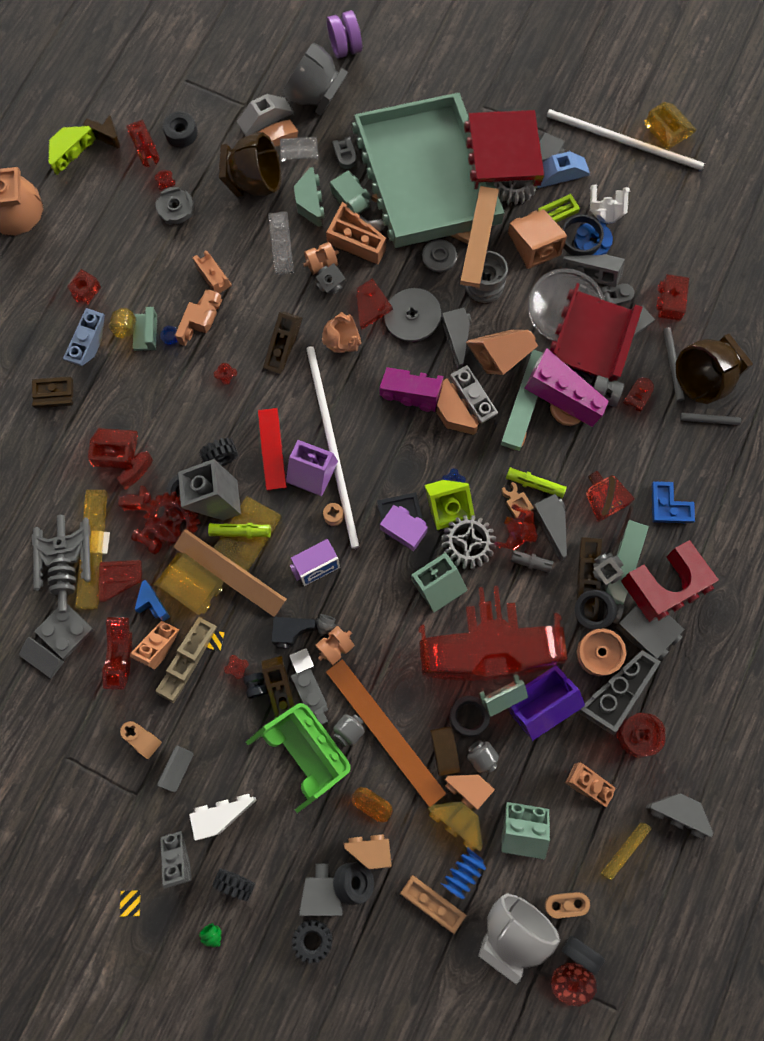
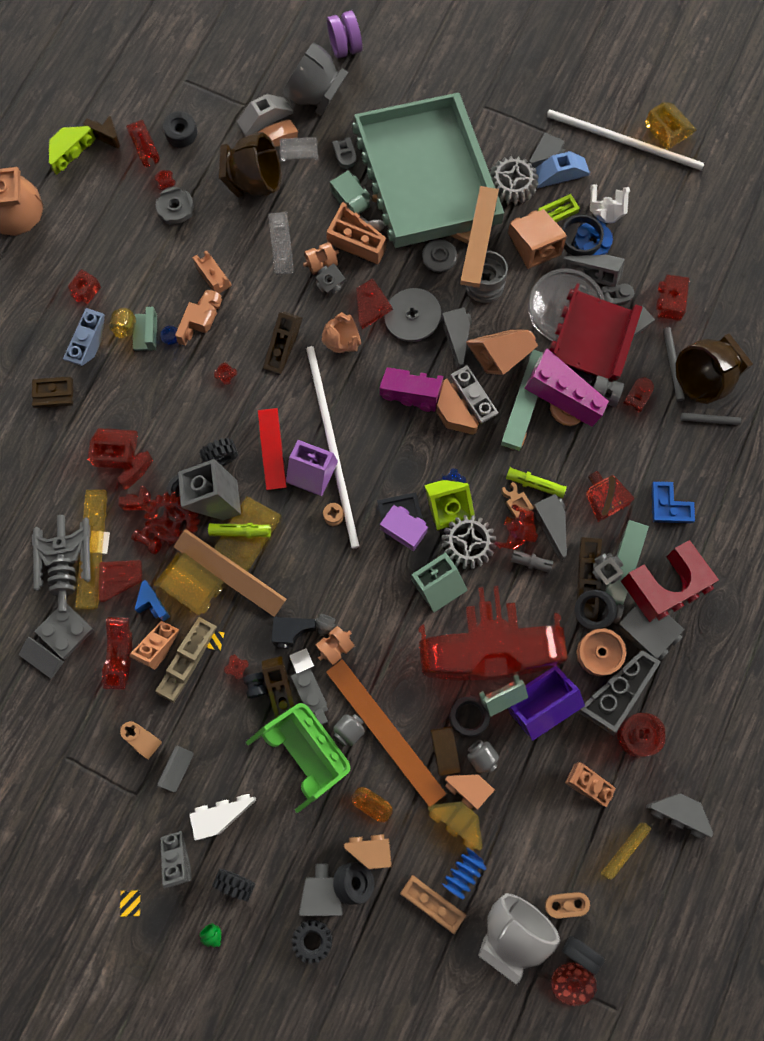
medium lavender piece [290,539,340,586] -> none
sand green slope [294,167,325,226] -> none
dark red panel [464,110,544,189] -> none
sand green slope [502,802,550,859] -> none

